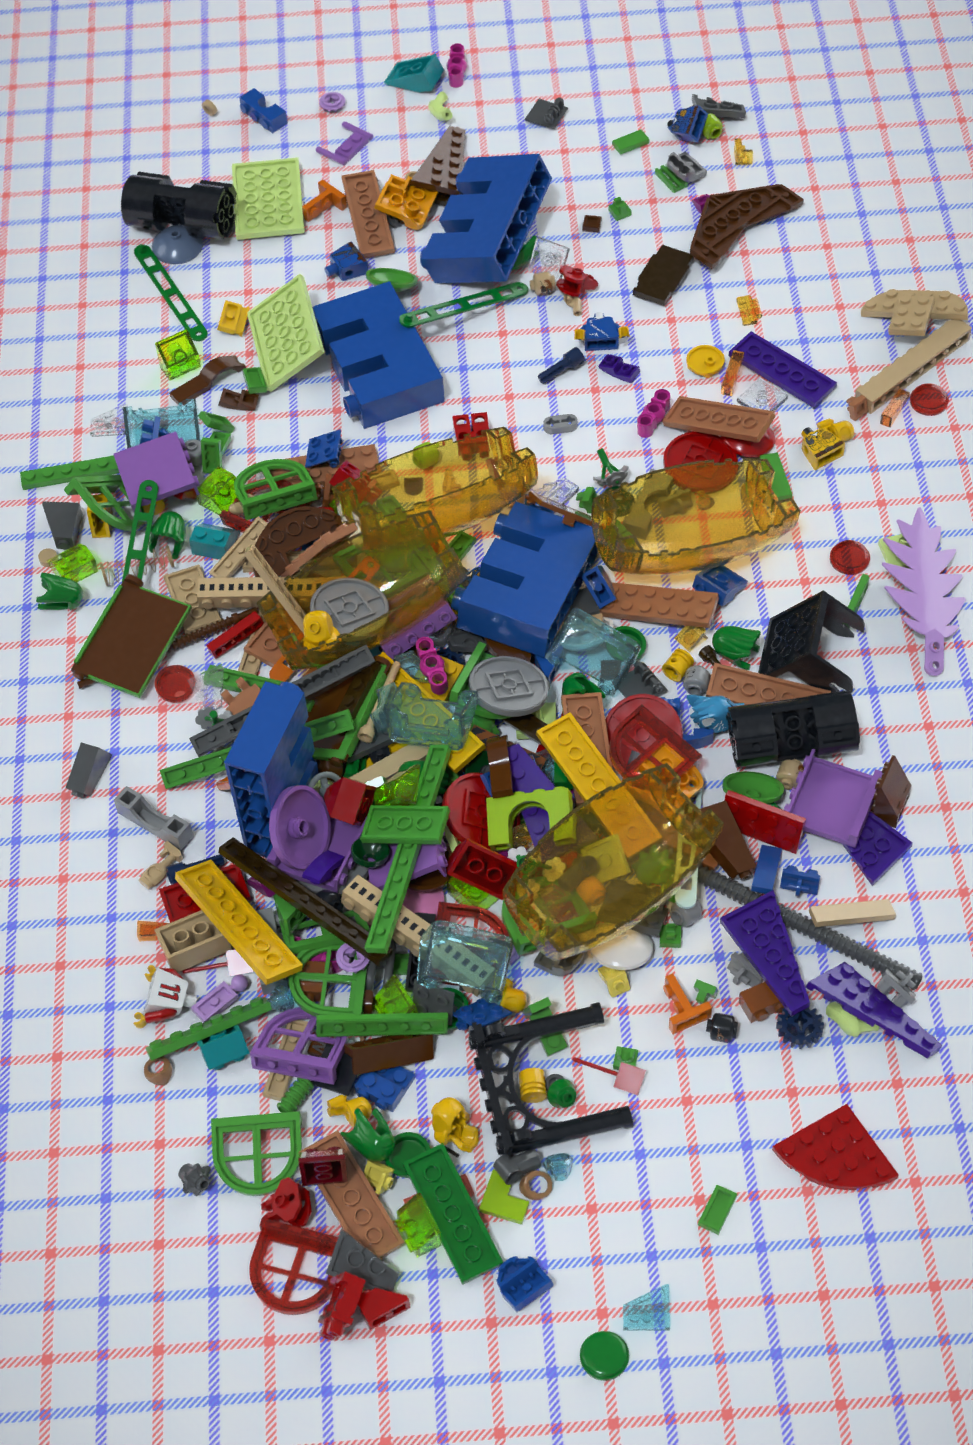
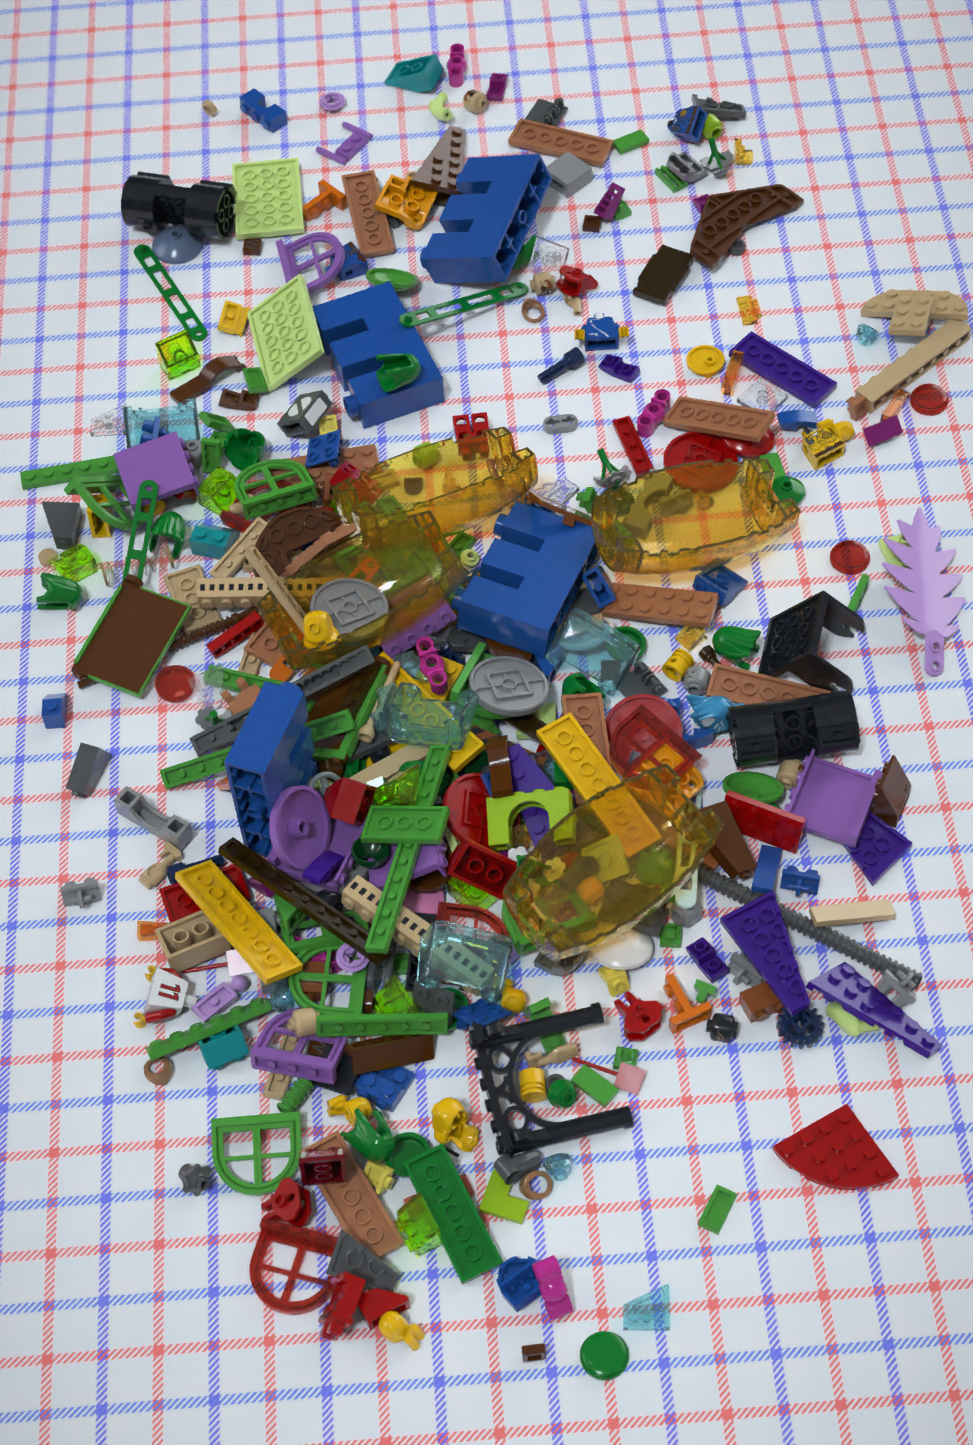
none -> blue slope [41,693,67,729]
none -> light grey hips [60,877,102,909]
none -> green hair [224,428,267,470]
none -> reddish brown tile [243,238,262,256]
none -> medium lavender window [276,232,345,294]
none -> dark grey brick [277,390,333,437]
none -> tan head [288,1007,320,1038]
none -> light yellow bracket [318,414,338,435]
none -> green hair [376,353,421,392]
none -> yellow piece [379,1311,425,1351]
none -> yellowish green plate [460,549,479,568]
none -> tan head [463,89,487,113]
none -> magenta slope [486,73,508,101]
none -> nougat plate [508,118,614,167]
none -> medium nougat piece [521,298,545,323]
none -> reddish brown tile [521,1343,546,1363]
none -> tan piece [524,1042,579,1068]
none -> dark pink piece [532,1255,574,1321]
none -> light grey piece [546,152,592,198]
none -> bright green tile [571,1064,619,1108]
none -> magenta slope [593,182,625,221]
none -> red tile [612,416,654,477]
none -> red hinge [613,991,663,1042]
none -> dark purple slope [686,937,729,983]
none -> light grey plant [700,138,734,177]
none -> dark grey tile [728,239,746,256]
none -> green dish [767,476,805,506]
none -> blue slope [776,410,819,431]
none -> clear light blue cone [856,323,880,346]
none -> magenta slope [862,415,903,446]

